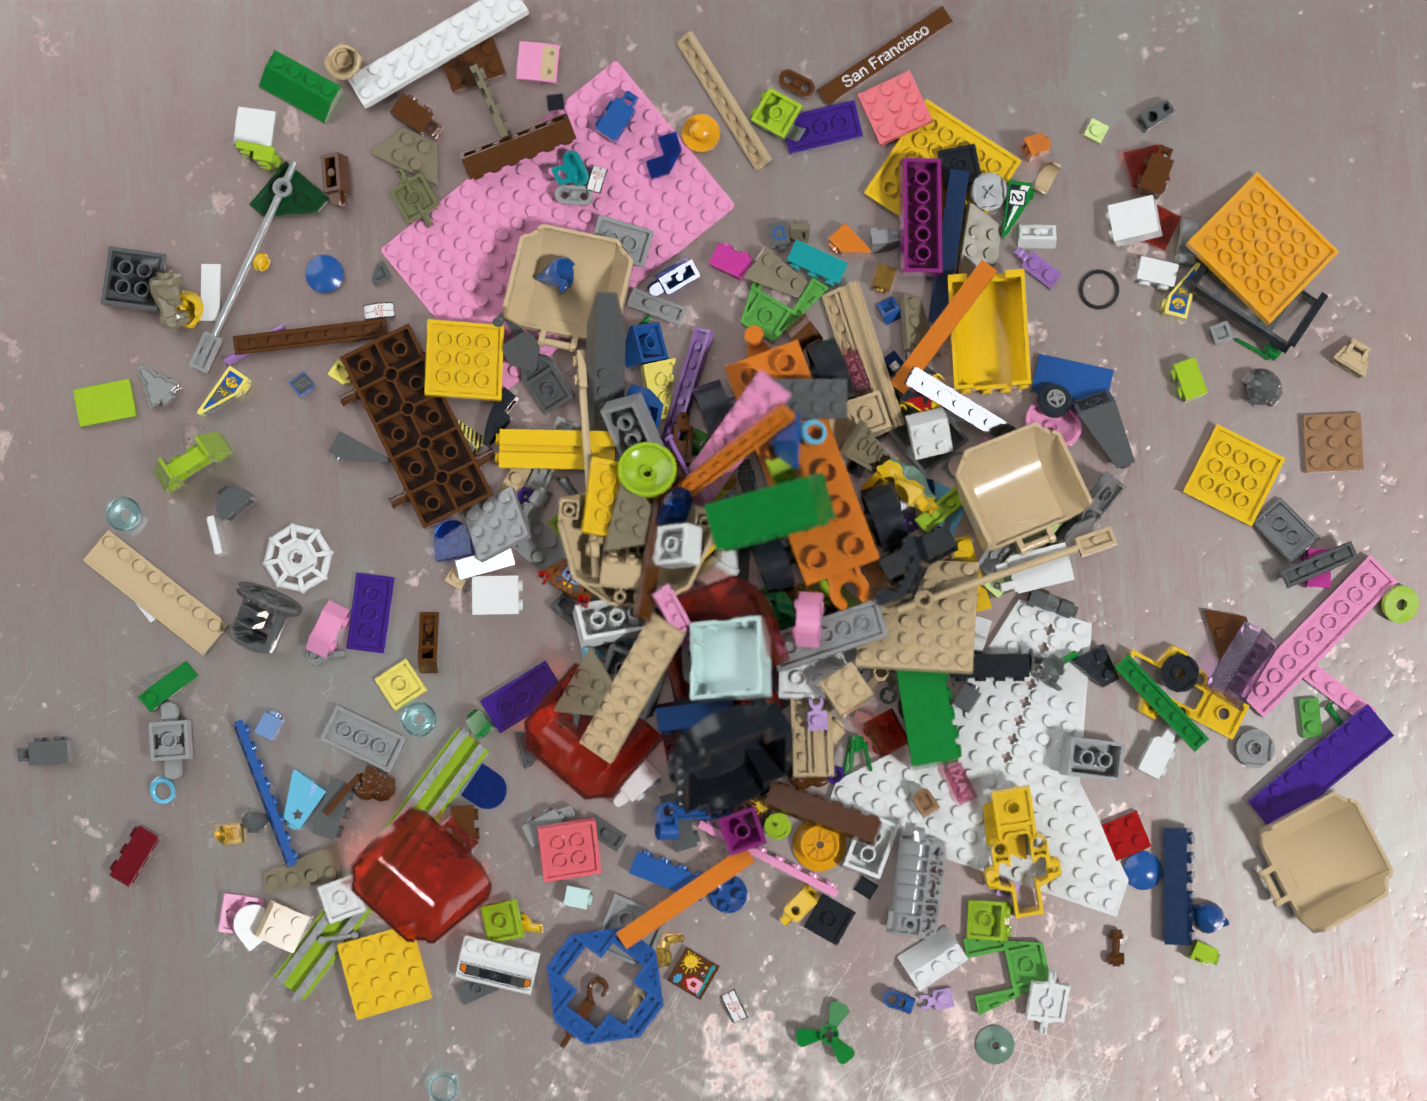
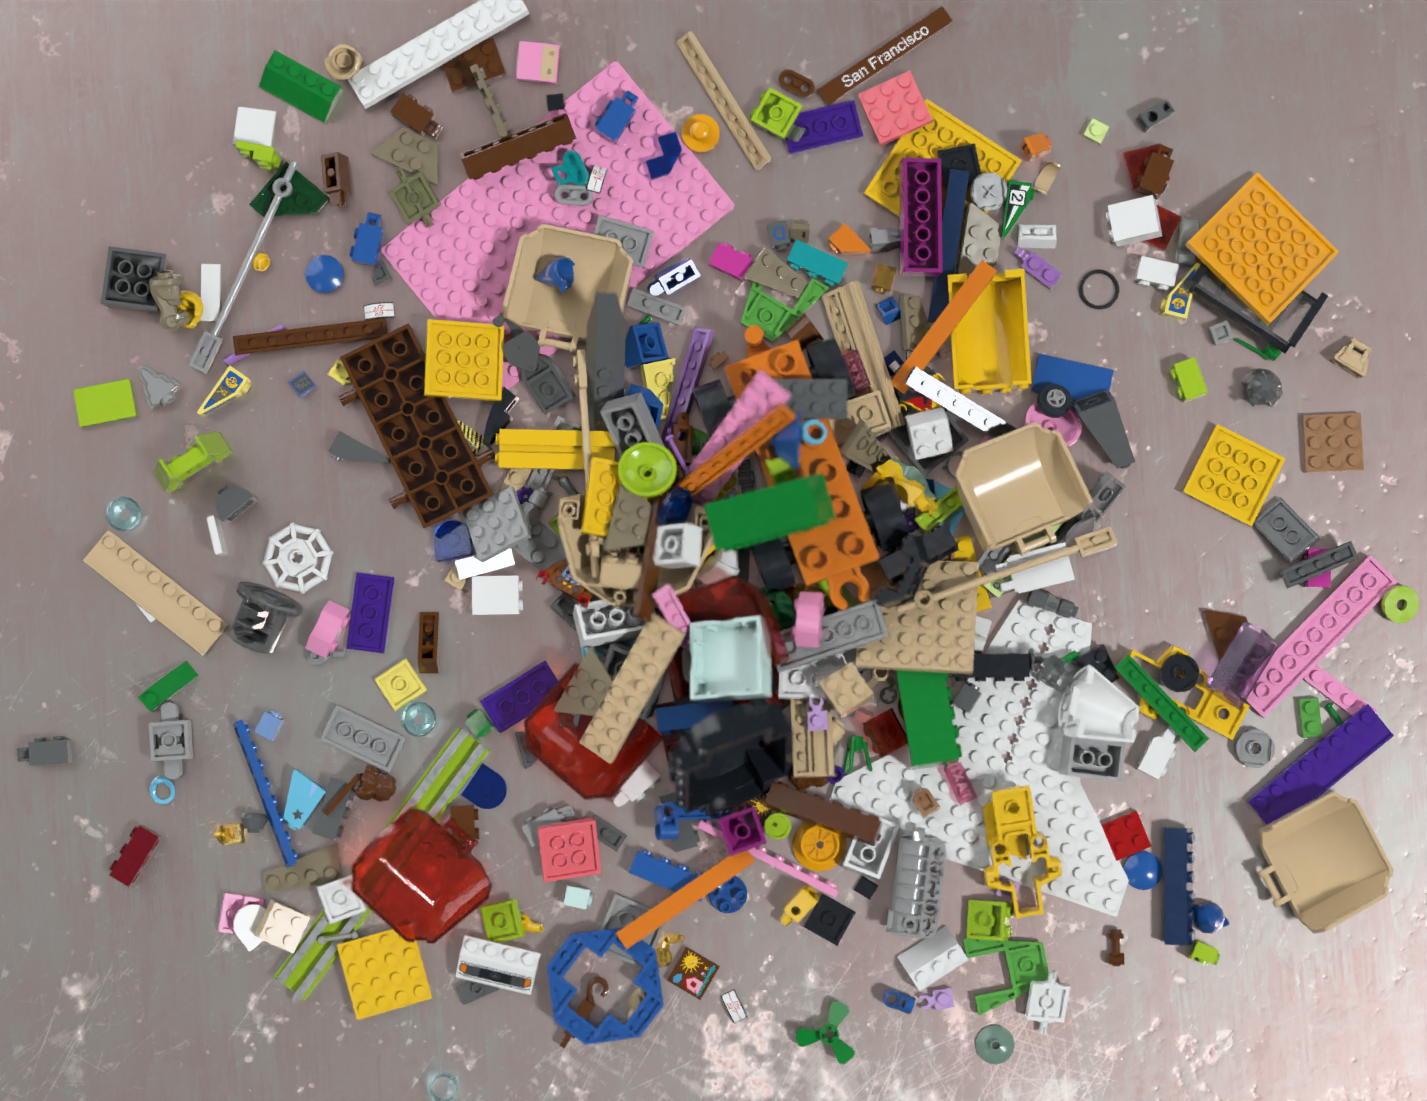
none -> blue brick [350,212,384,267]
none -> medium nougat plate [710,351,729,371]
none -> white cone [1058,665,1139,743]

